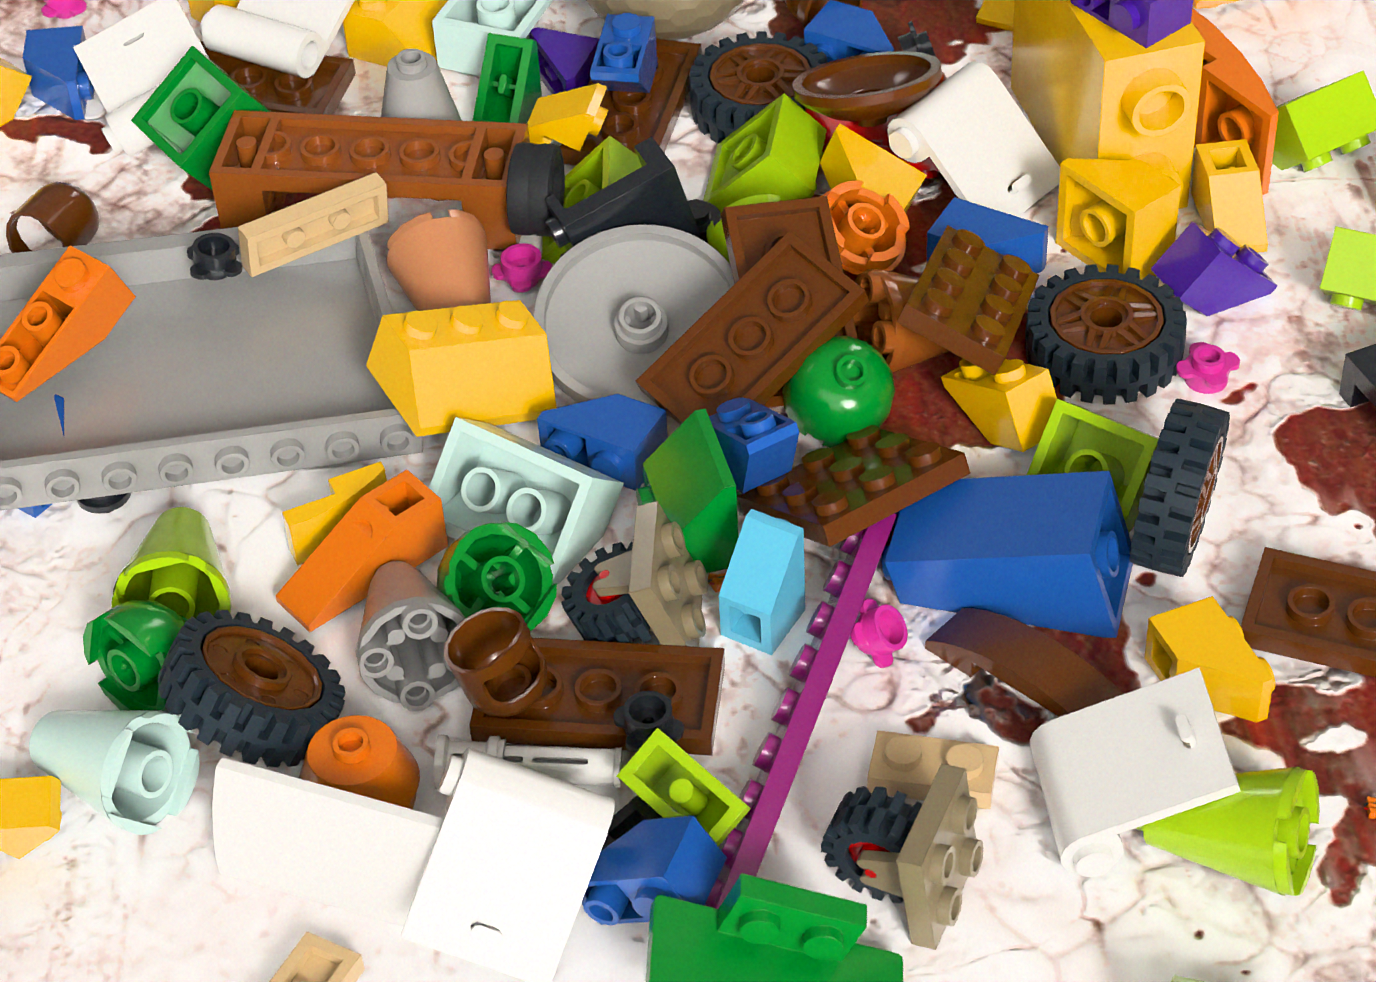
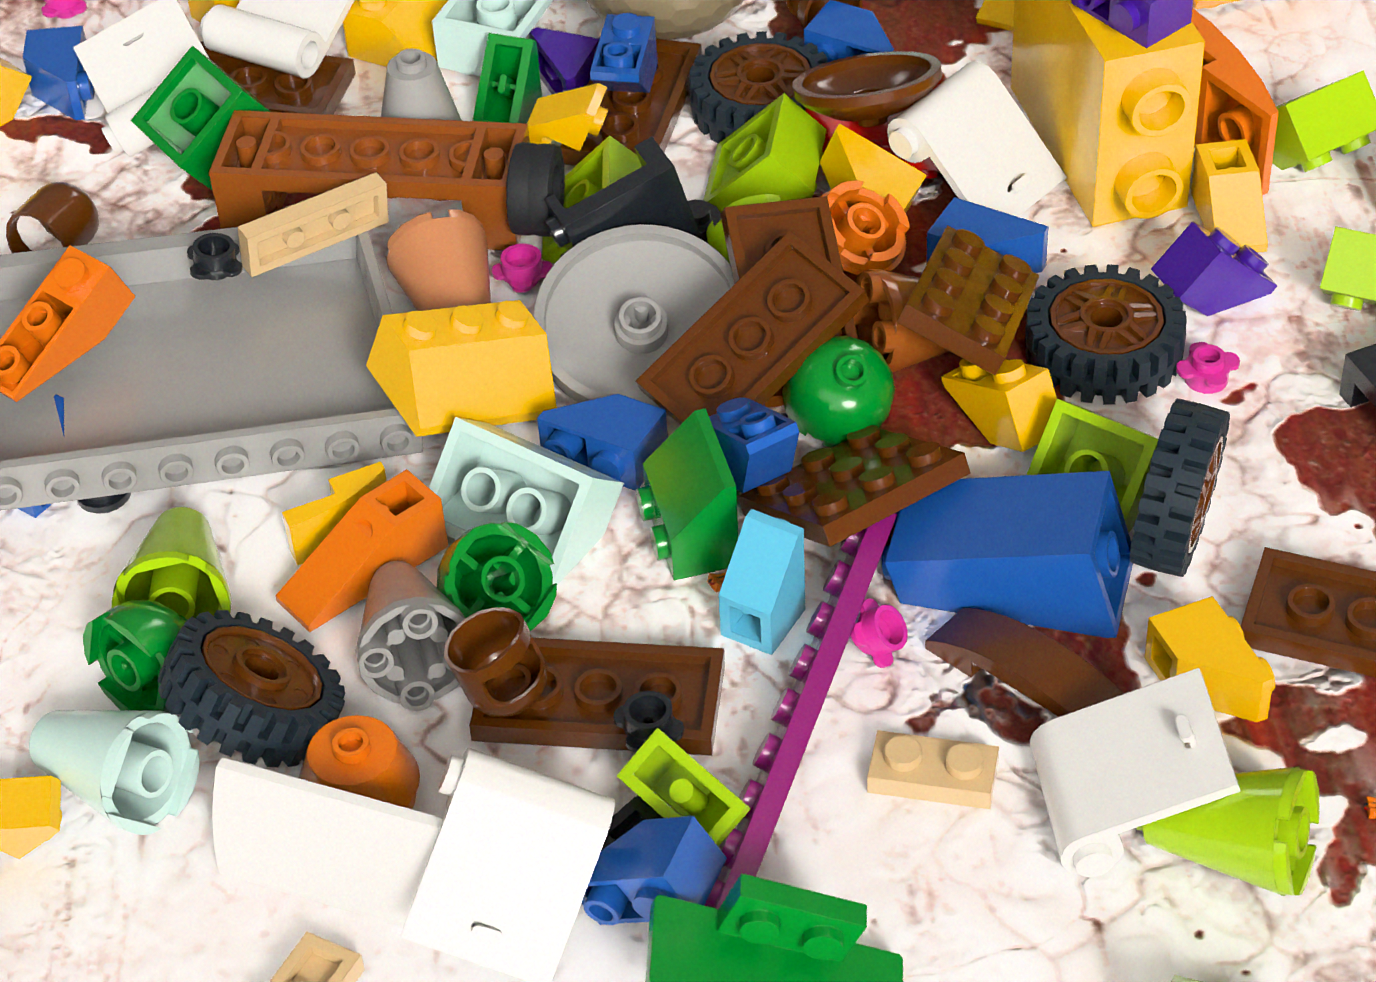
white pin [434,734,622,789] -> none
dark tan plate [561,501,709,647] -> none
dark tan plate [821,764,984,950] -> none
black plate [898,21,936,57] -> none
yellow slope [1056,158,1181,280] -> none

